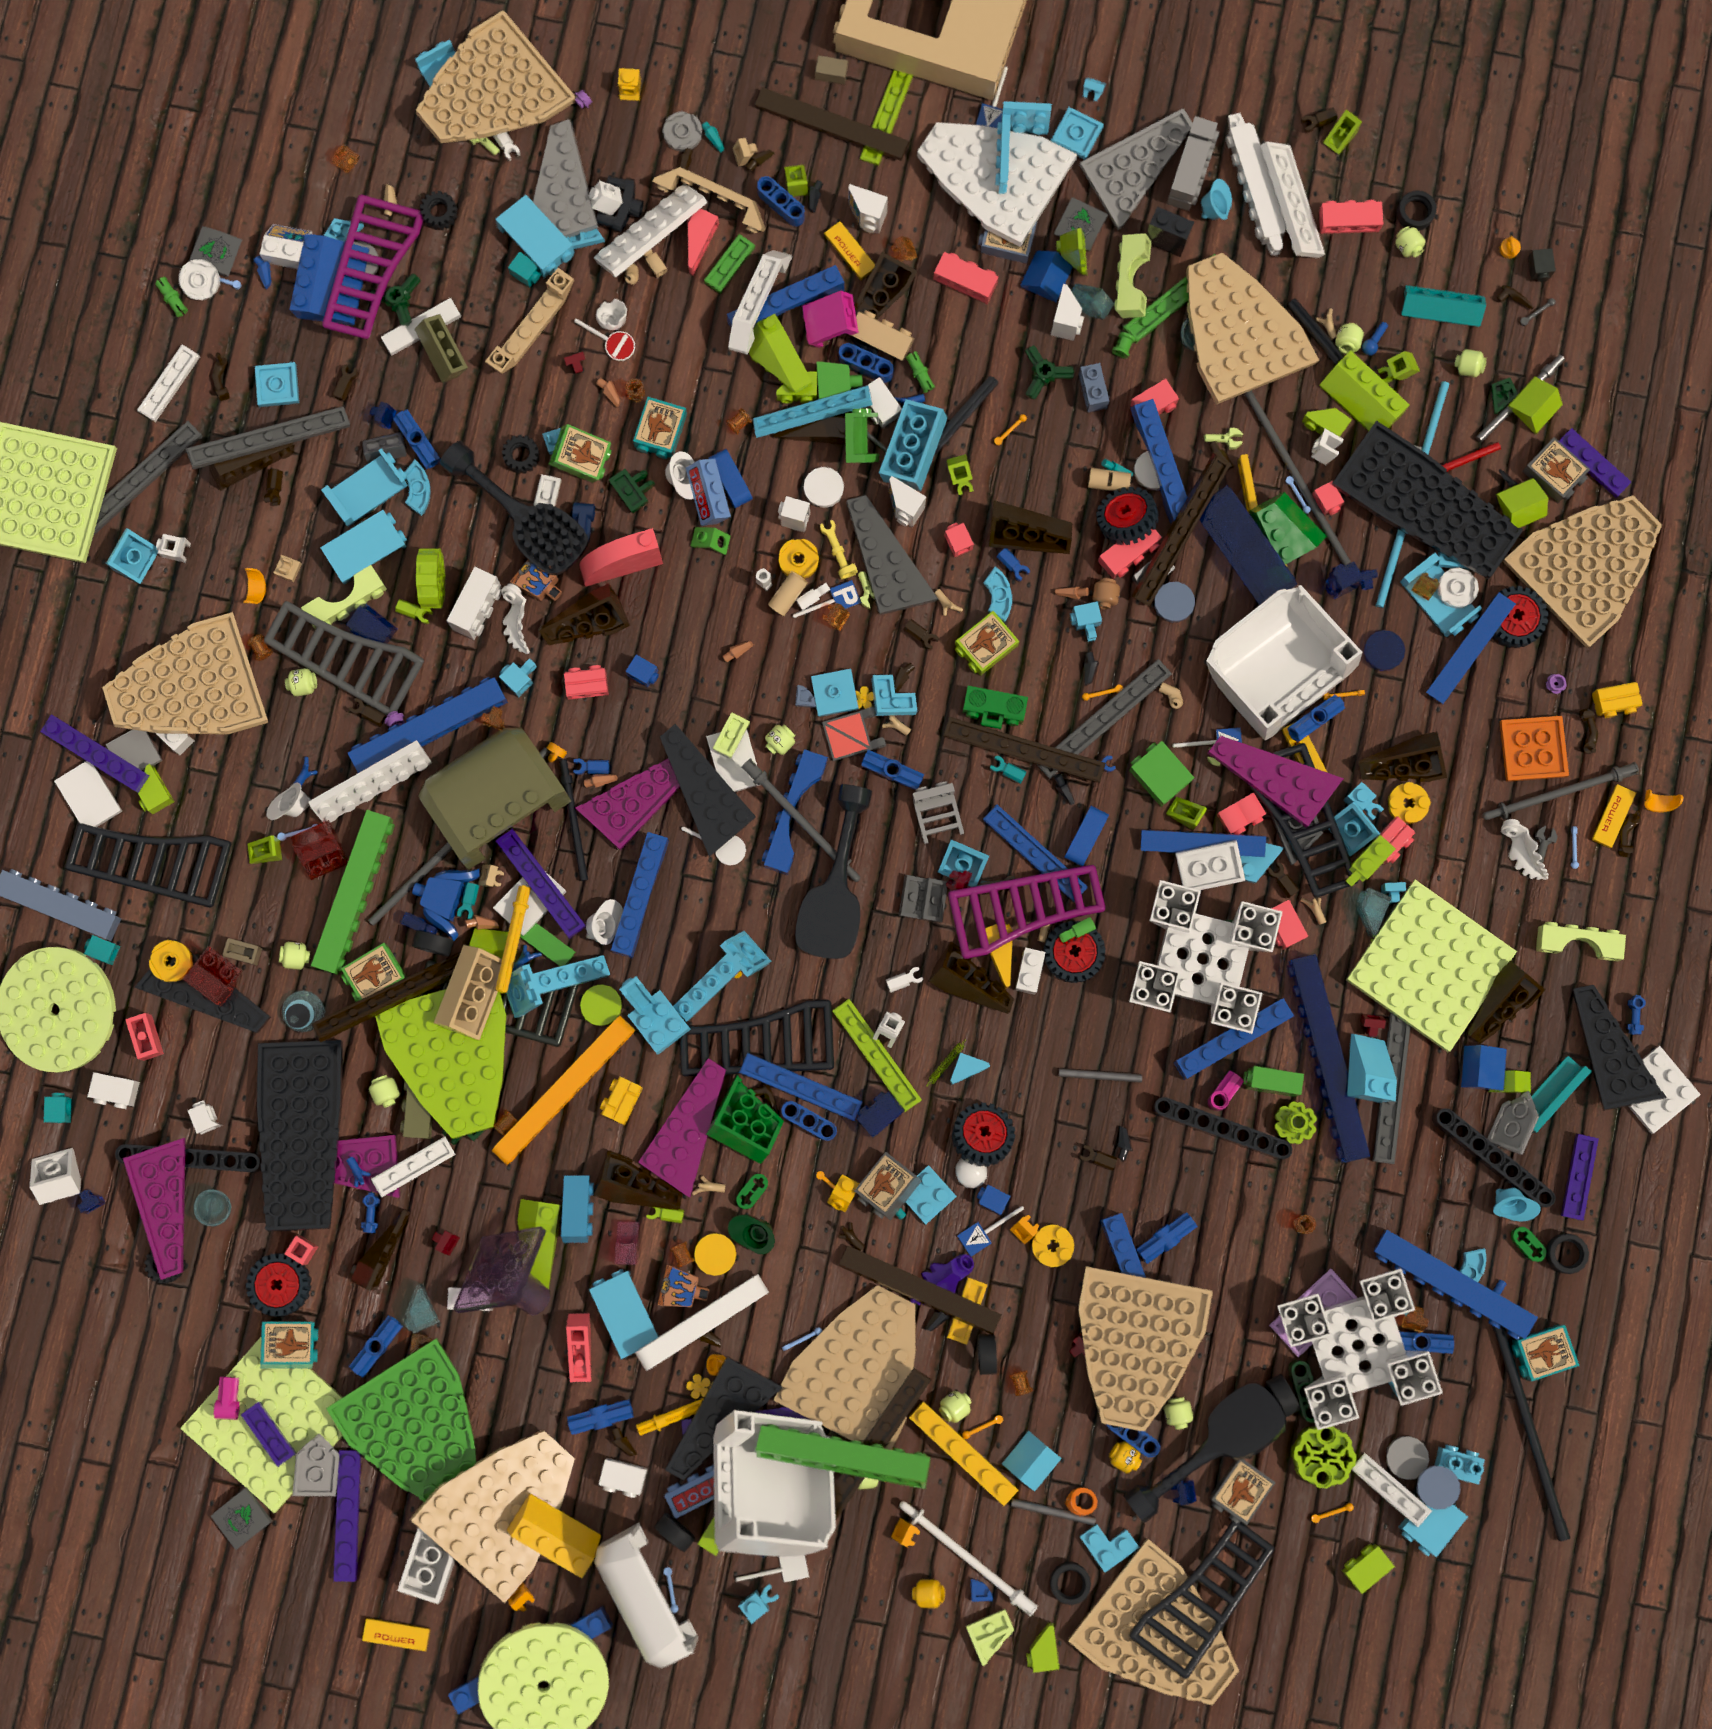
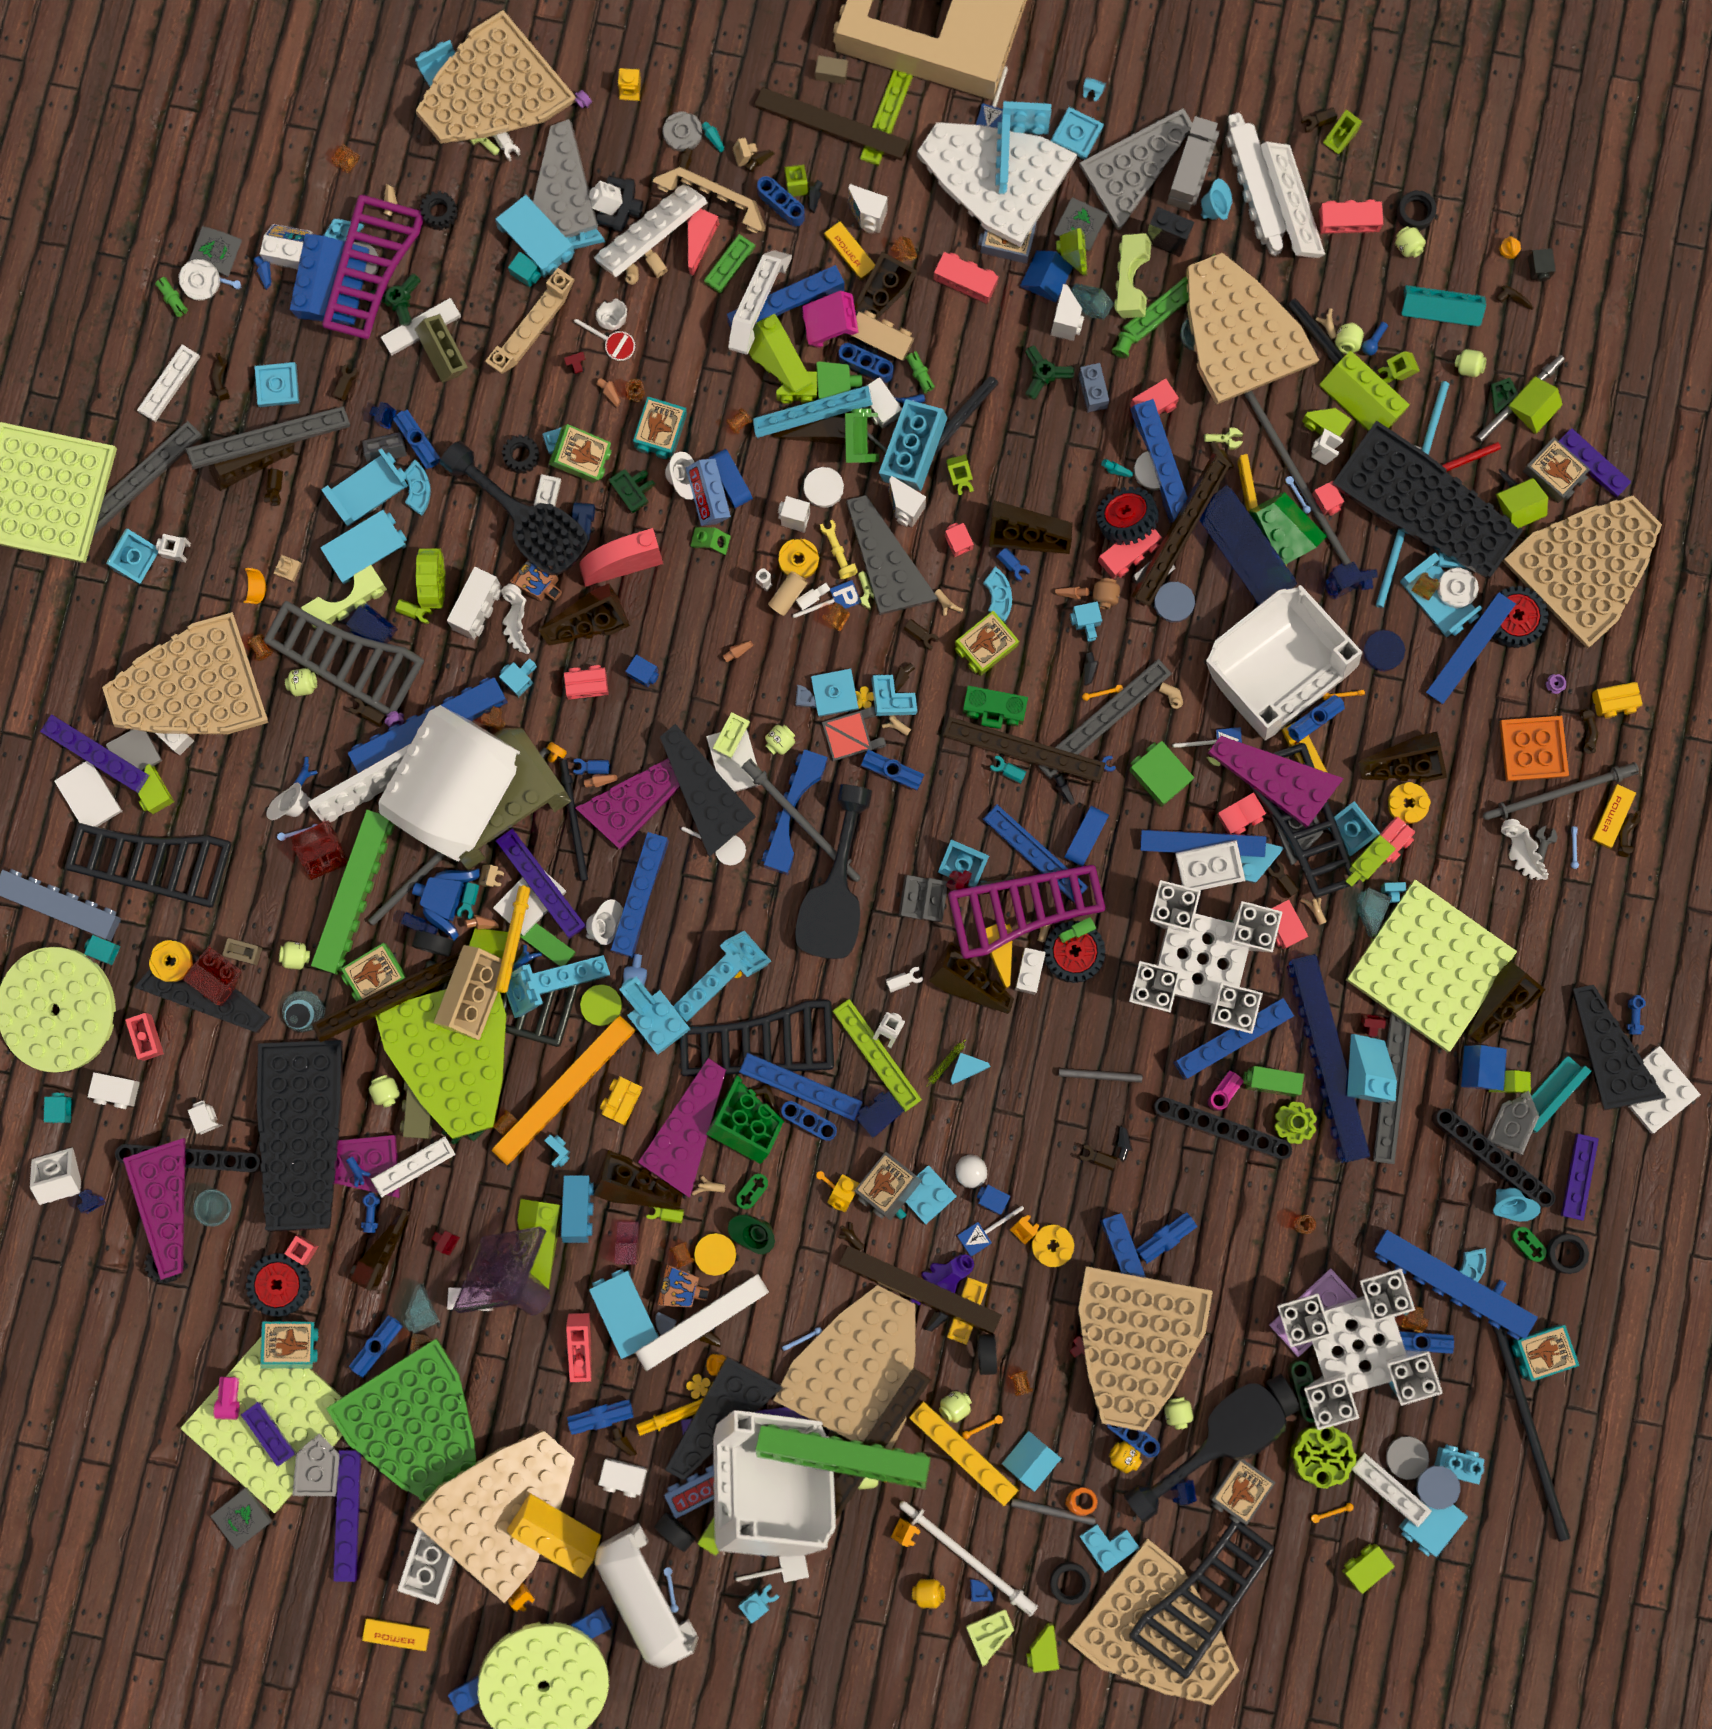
lime slope [248,836,282,864] -> none
light grey plate [912,781,964,844] -> none
wheel [952,1103,1015,1167] -> none
light orange hinge [994,414,1027,446] -> none
tan pin [1088,468,1131,492] -> none
lime slope [1166,797,1207,830] -> none
medium azure brick [1344,782,1384,821] -> none
dark grey hinge [1520,298,1556,326] -> none
yellowish green arch [1536,922,1626,962] -> none
light orange helmet [1644,789,1683,812] -> none
none -> white slope [379,705,520,861]
none -> medium azure bracket [545,1135,570,1168]
none -> medium blue piece [623,954,647,985]
none -> sand blue tile [656,1312,677,1335]

